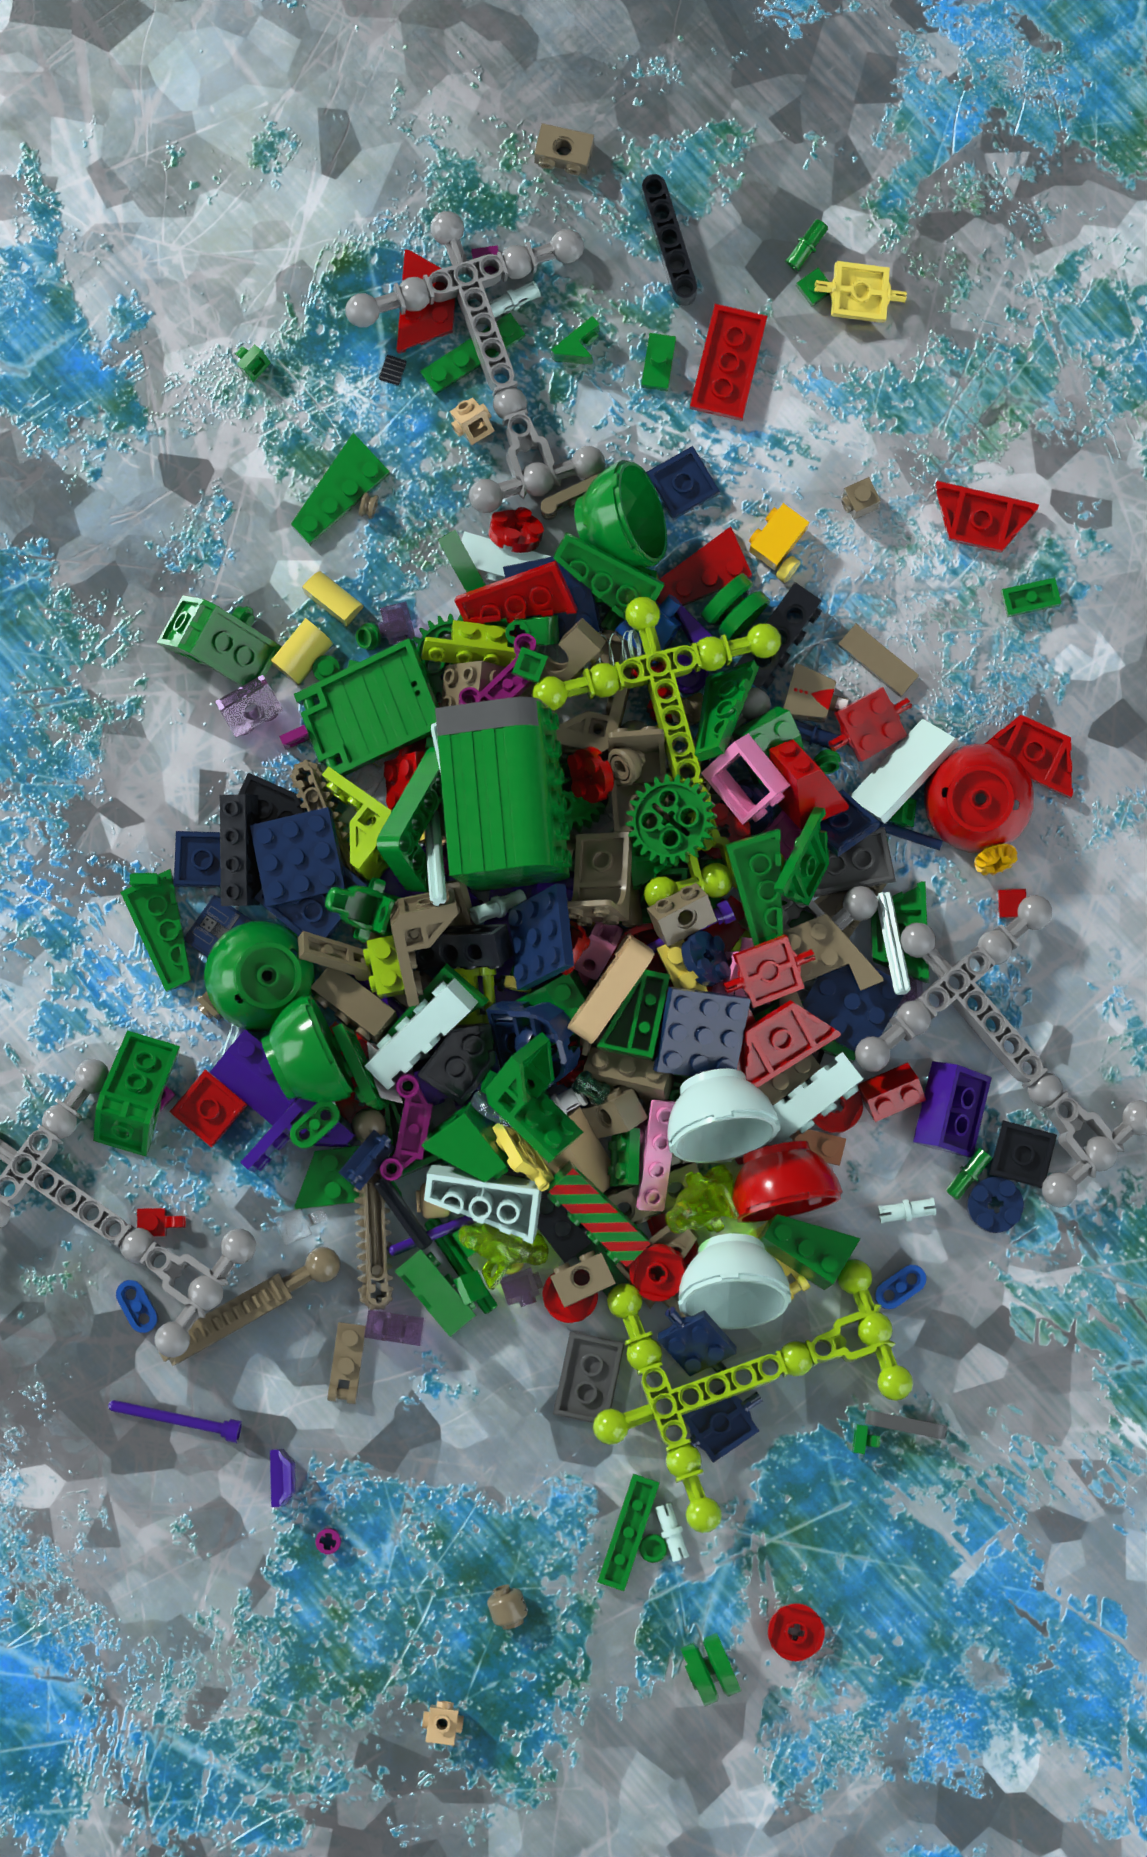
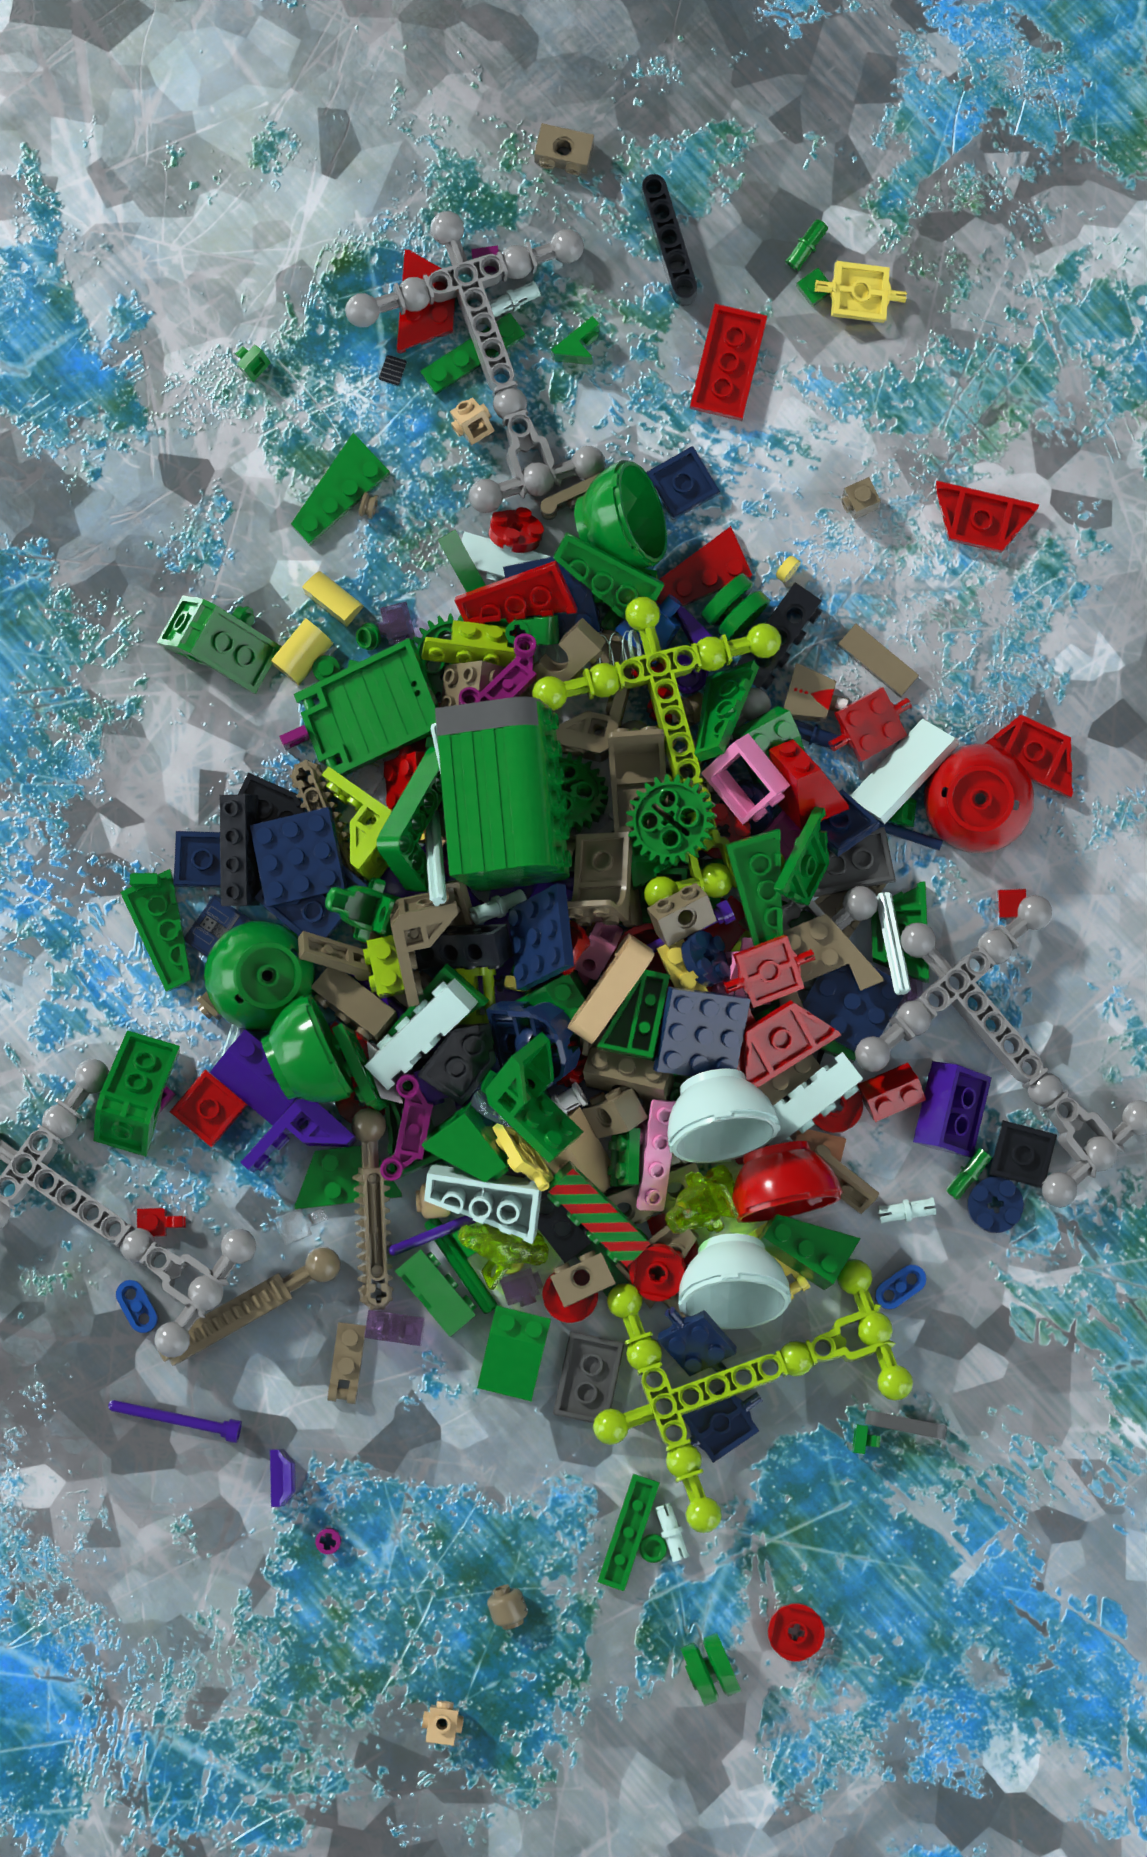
clear purple brick [215,675,283,738] -> none
green plate [290,1102,340,1149] -> none
dark blue hinge [338,1130,395,1191] -> none
black axle [374,1177,432,1250] -> none
green tile [454,1270,489,1305] -> none
green plate [512,647,548,683] -> none
red plate [567,746,614,803] -> none
clear green bush [572,1070,610,1106] -> none
dark tan brick [608,747,646,785] -> none
green tile [641,333,676,392] -> none
yellow brick [749,503,809,571] -> none
green plate [813,750,841,774] -> none
yellow gear [974,844,1018,876] -> none
green plate [1001,577,1062,618] -> none
none -> green slope [477,1305,551,1401]
none -> dark tan plate [814,1145,880,1214]

